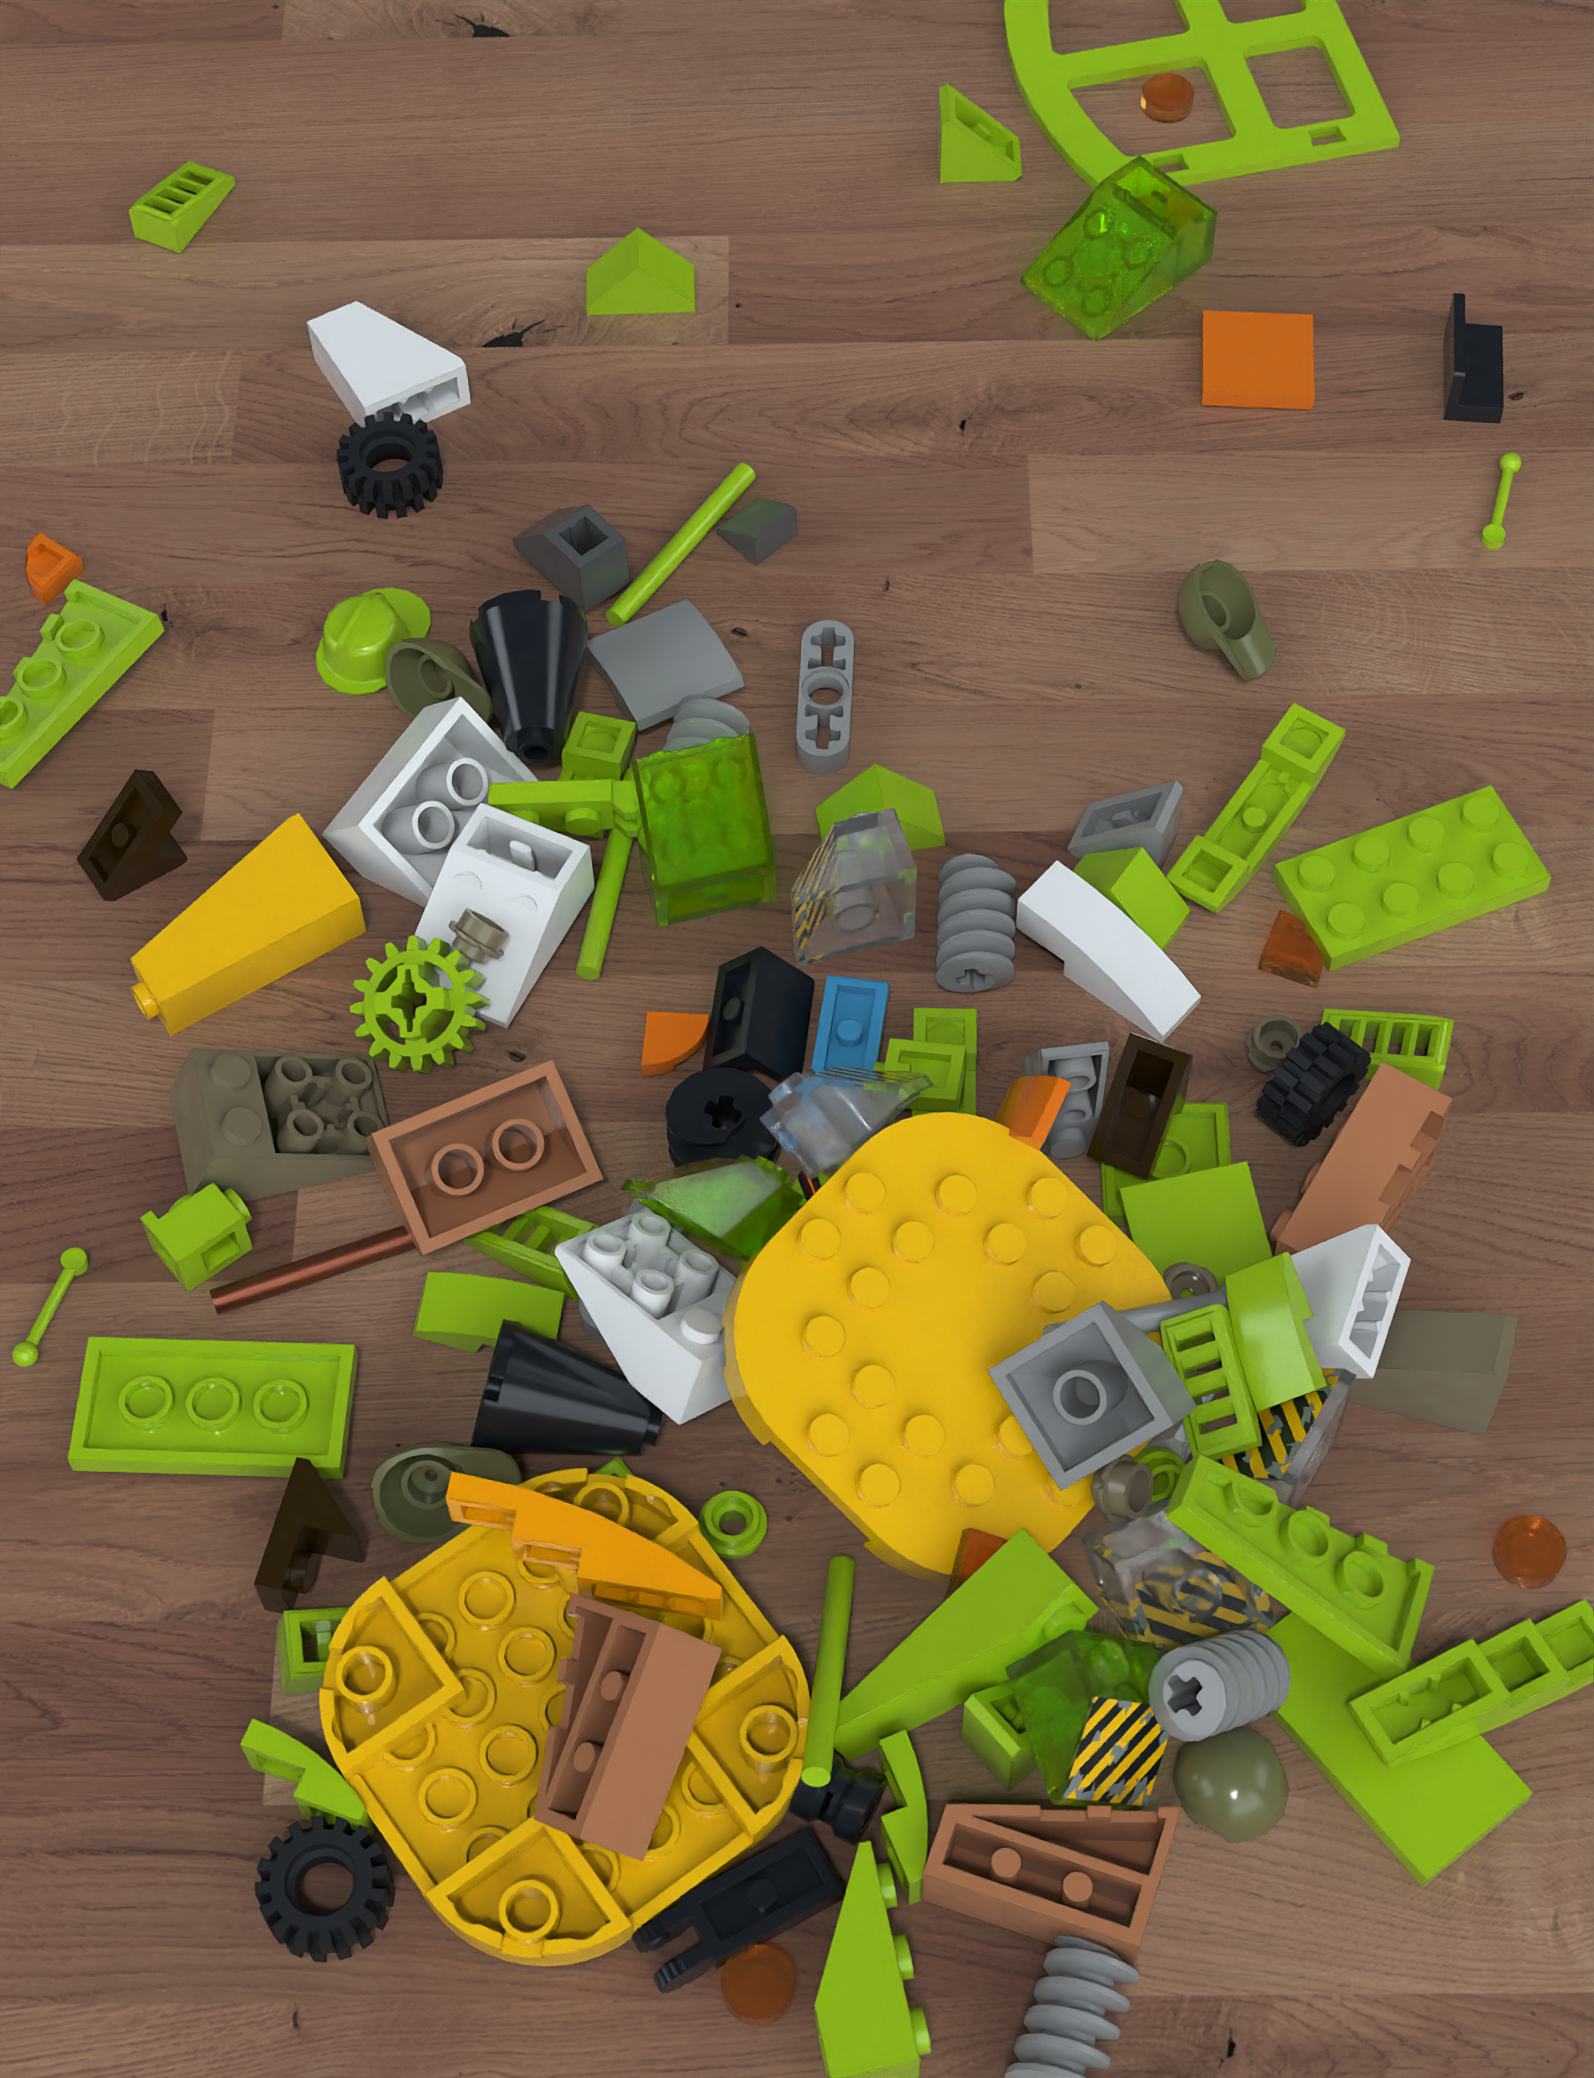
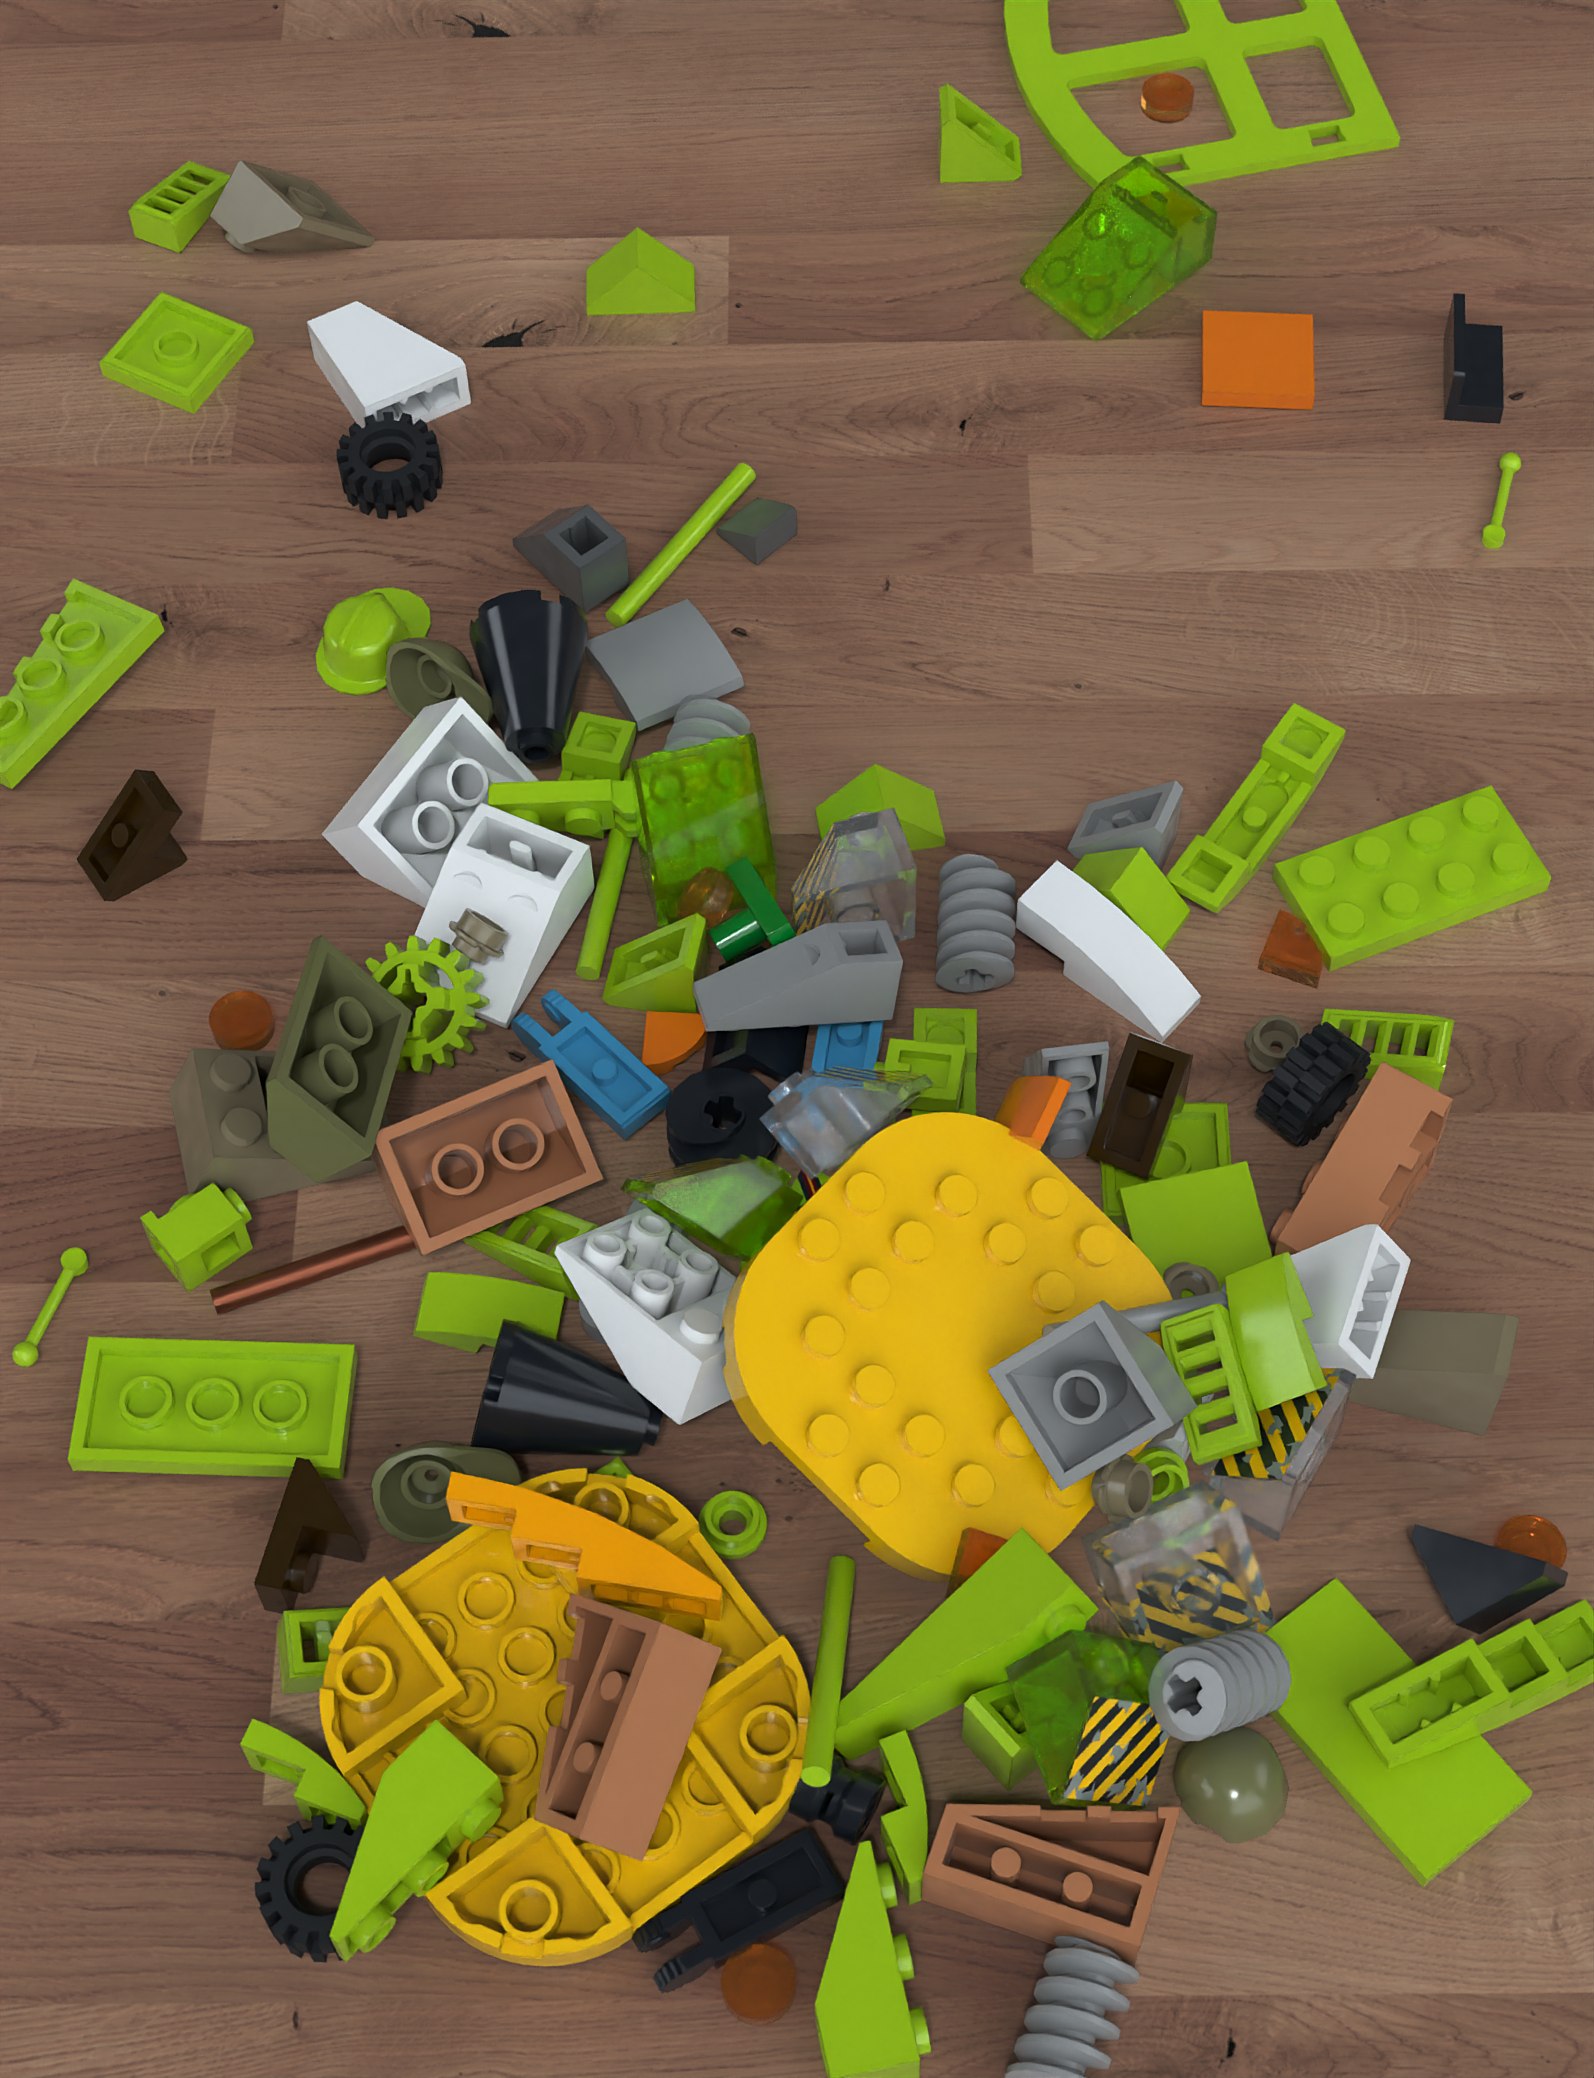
orange tile [25,531,85,606] -> none
yellow slope [130,813,367,1036] -> none
light grey beam [796,620,855,774] -> none
lime wing [1164,1454,1436,1682] -> none
olive cap [1177,559,1276,681] -> none
none -> lime tile [99,291,255,414]
none -> clear orange tile [209,991,275,1051]
none -> dark tan slope [210,160,375,254]
none -> olive slope [266,935,413,1183]
none -> lime slope [330,1719,504,1962]
none -> dark azure hinge [511,989,671,1141]
none -> lime slope [602,913,709,1013]
none -> clear orange tile [676,866,734,930]
none -> light grey slope [692,920,903,1032]
none -> green tile [707,856,796,963]
none -> black slope [1411,1524,1568,1635]

